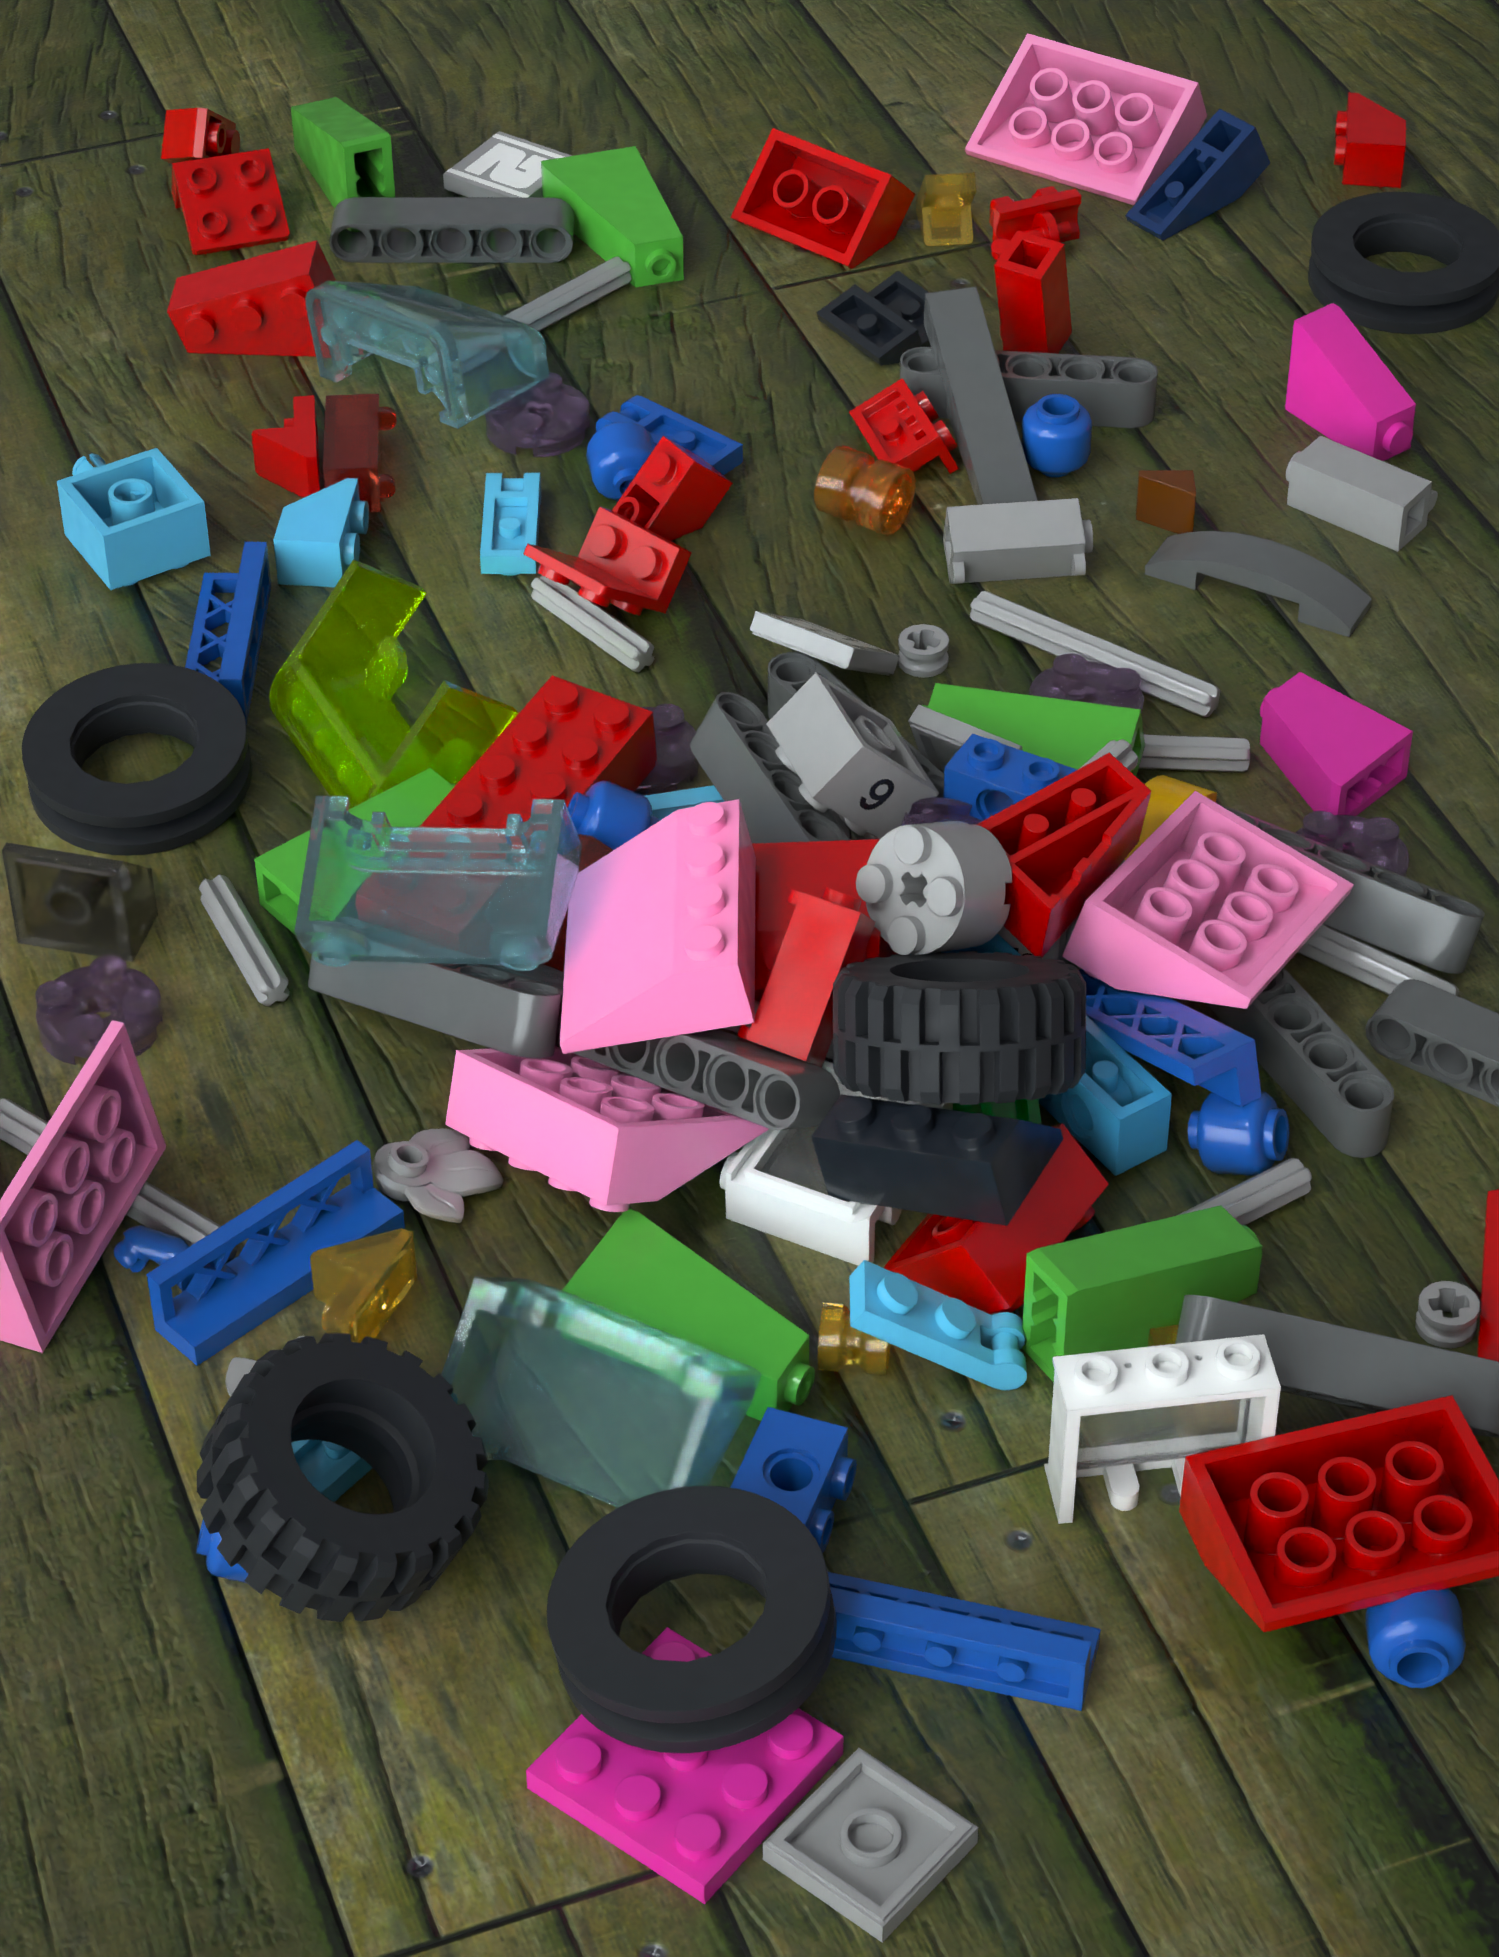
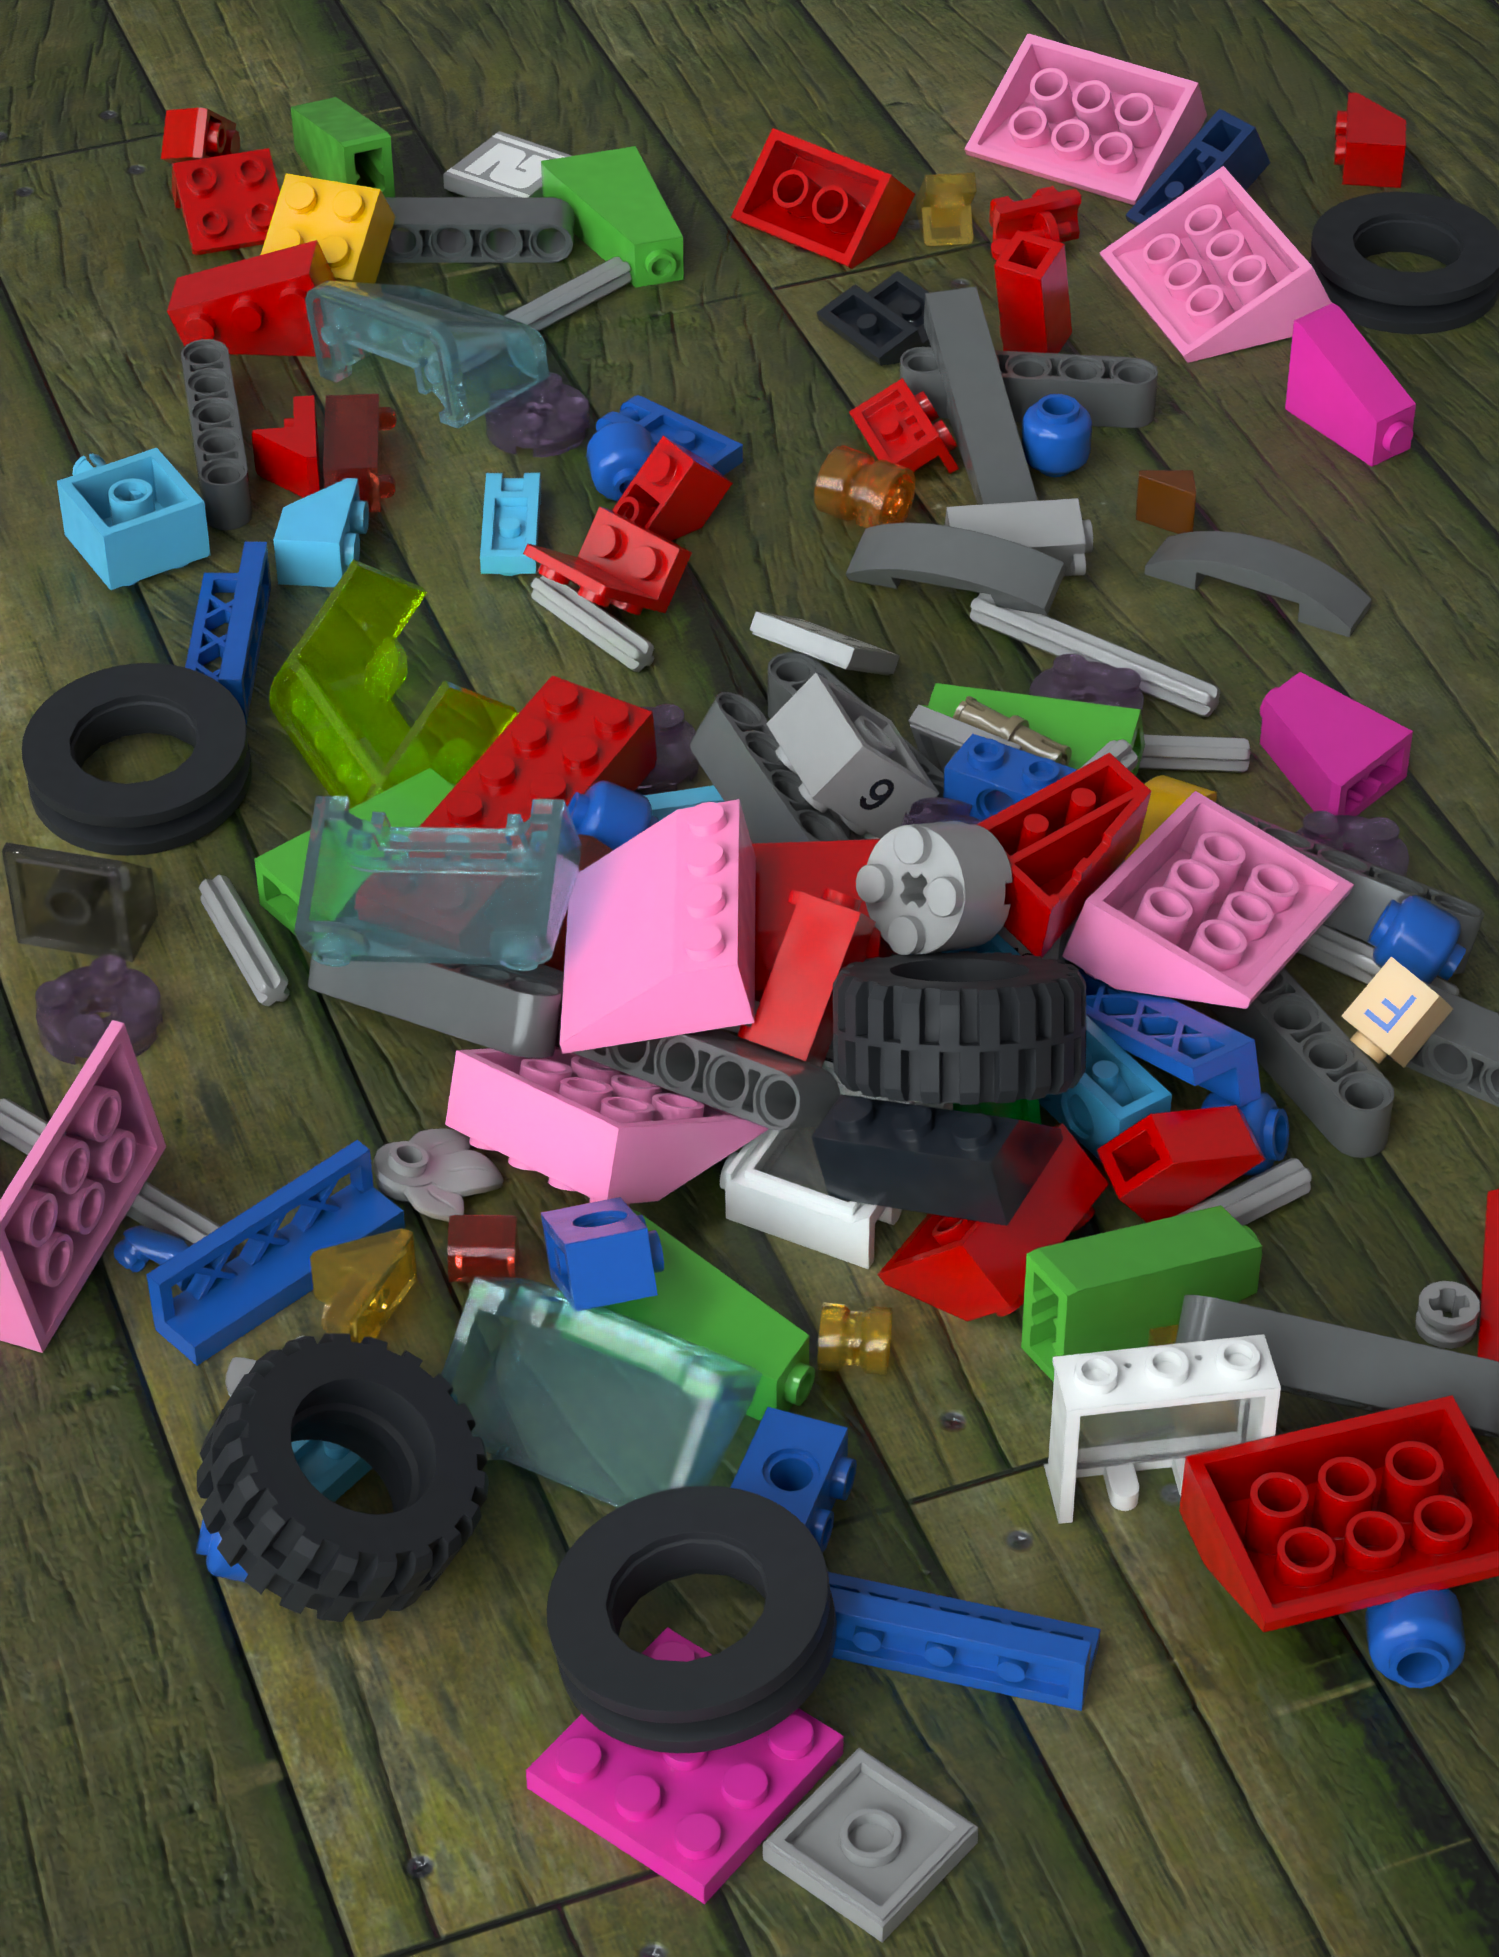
medium azure plate [849,1260,1027,1390] -> none
light grey bush [898,624,949,678] -> none
light grey brick [1286,436,1438,552] -> none
none -> dark grey beam [181,339,252,530]
none -> yellow brick [261,173,395,307]
none -> clear red brick [448,1215,520,1283]
none -> blue brick [541,1197,664,1312]
none -> dark grey slope [845,523,1067,615]
none -> dark tan pin [953,696,1072,766]
none -> red slope [1097,1105,1266,1222]
none -> bright pink slope [1099,166,1332,363]
none -> brick [1342,957,1453,1068]
none -> blue head [1367,895,1466,984]

